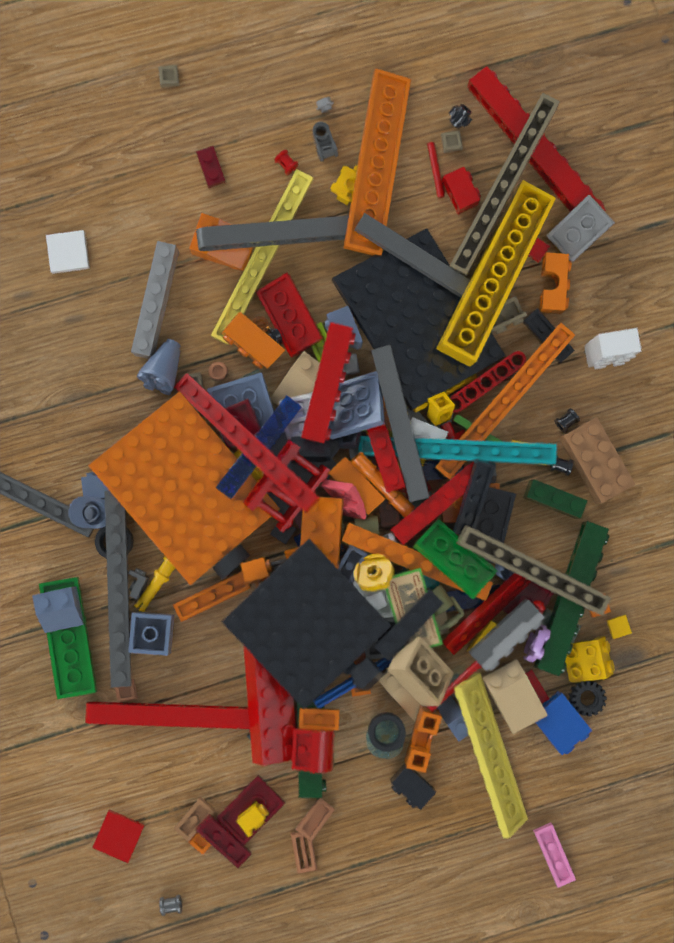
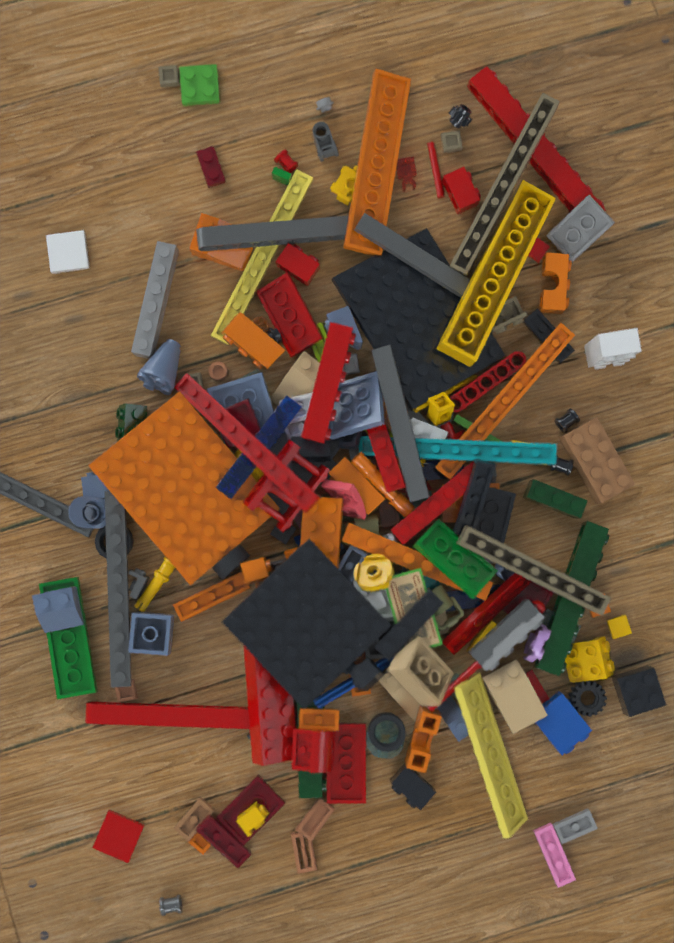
none -> dark green bracket [115,403,147,442]
none -> bright green plate [179,64,220,106]
none -> green tile [272,167,292,186]
none -> red brick [276,243,320,287]
none -> red plate [327,723,366,804]
none -> clear red plate [396,156,417,192]
none -> light grey plate [553,808,598,844]
none -> black brick [611,665,667,717]

